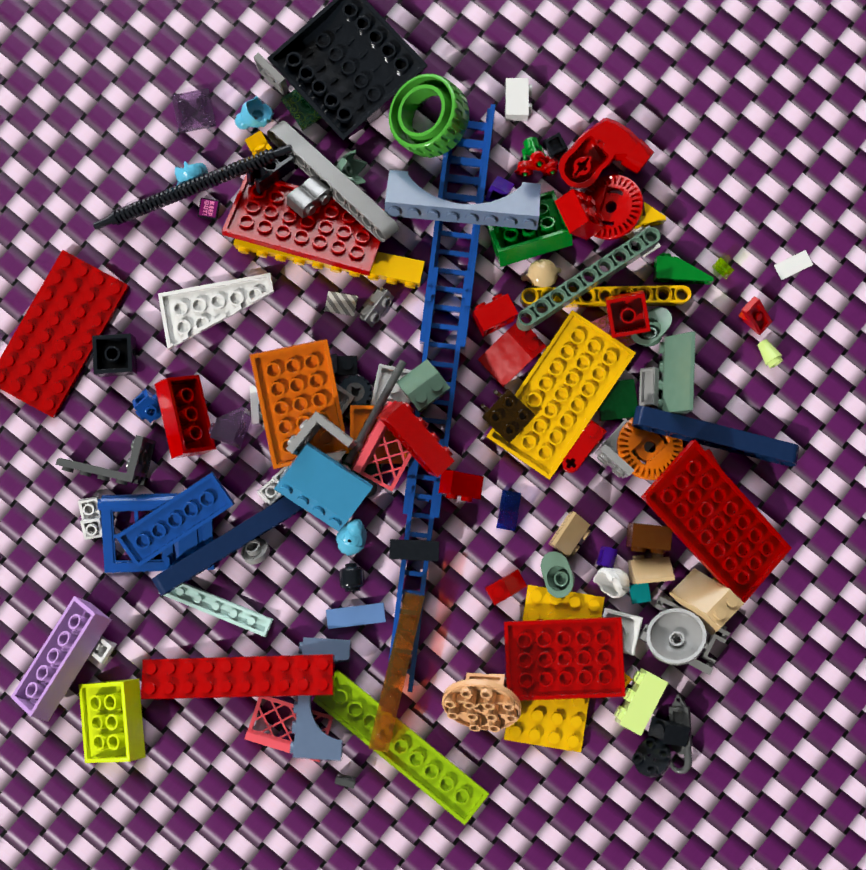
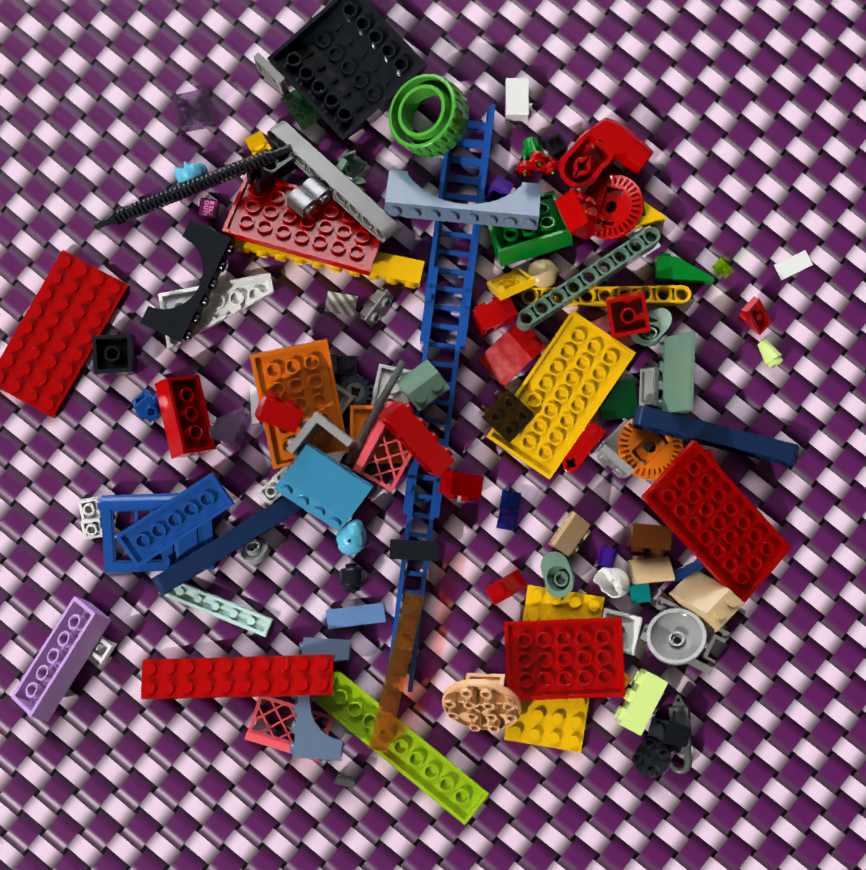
dark grey bracket [56,435,156,486] -> none
neon yellow slope [79,679,146,763] -> none
medium azure piece [235,96,274,130] -> none
none -> black arch [140,219,235,345]
none -> red brick [254,391,304,434]
none -> yellow tile [486,268,536,301]
none -> blue sticker [673,559,705,583]

